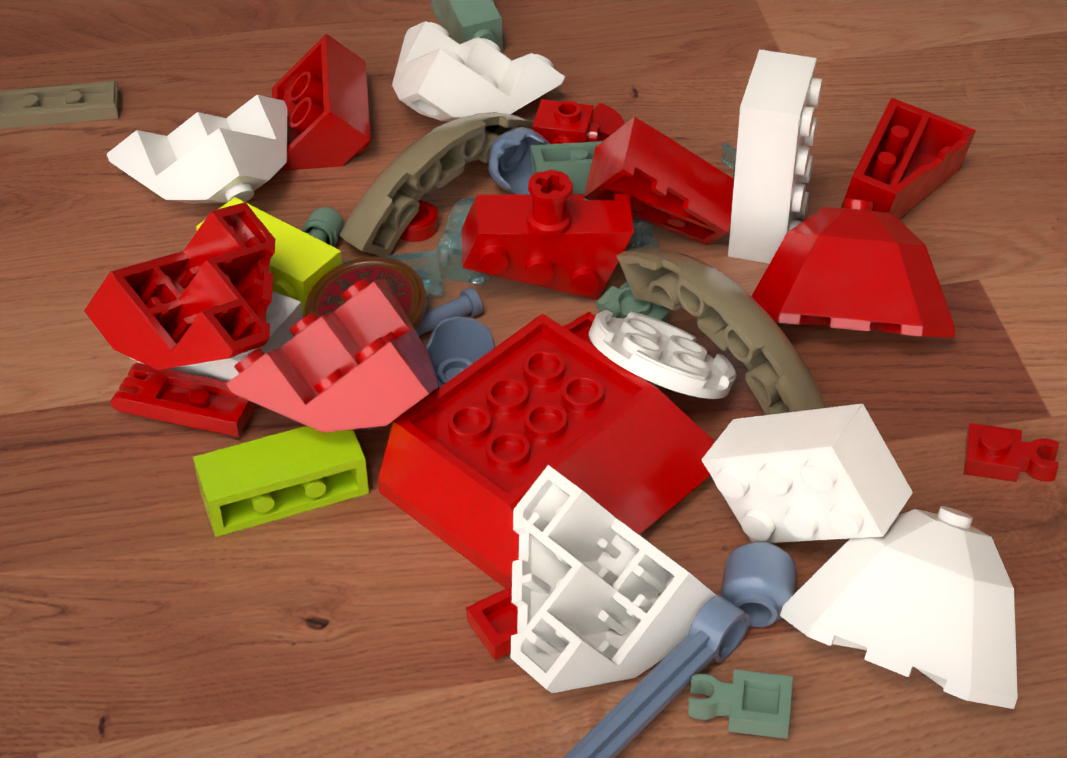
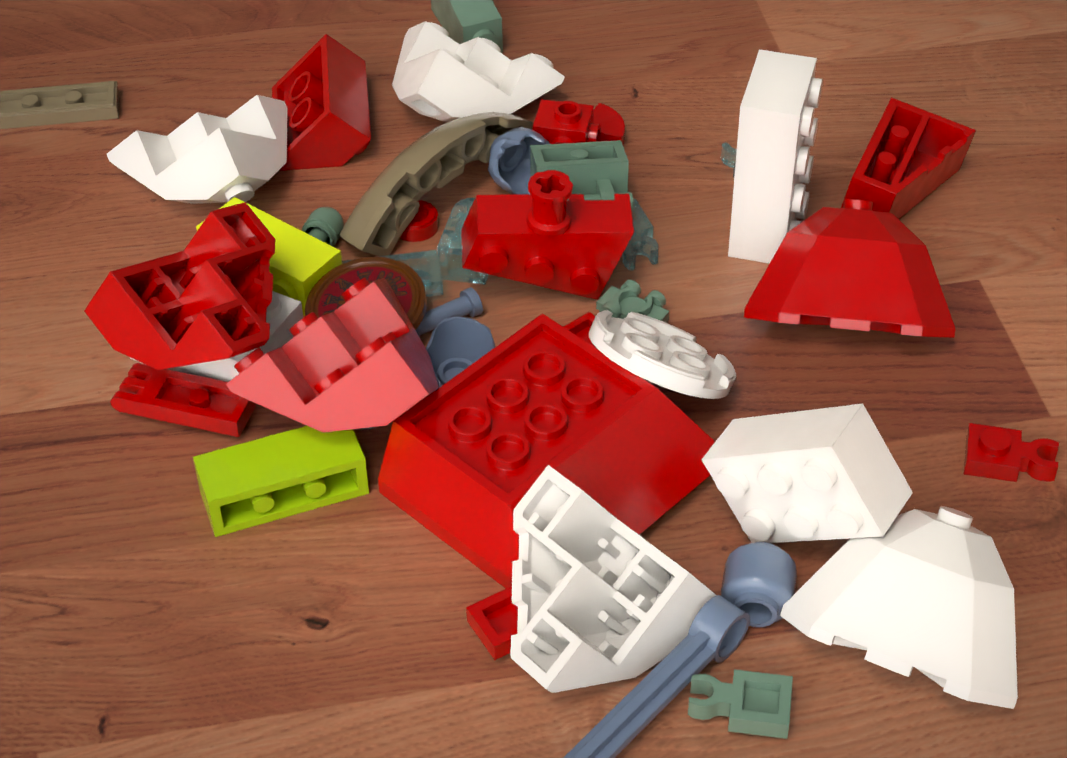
red wedge [584,117,734,245] -> none
dark tan brick [617,247,827,415] -> none

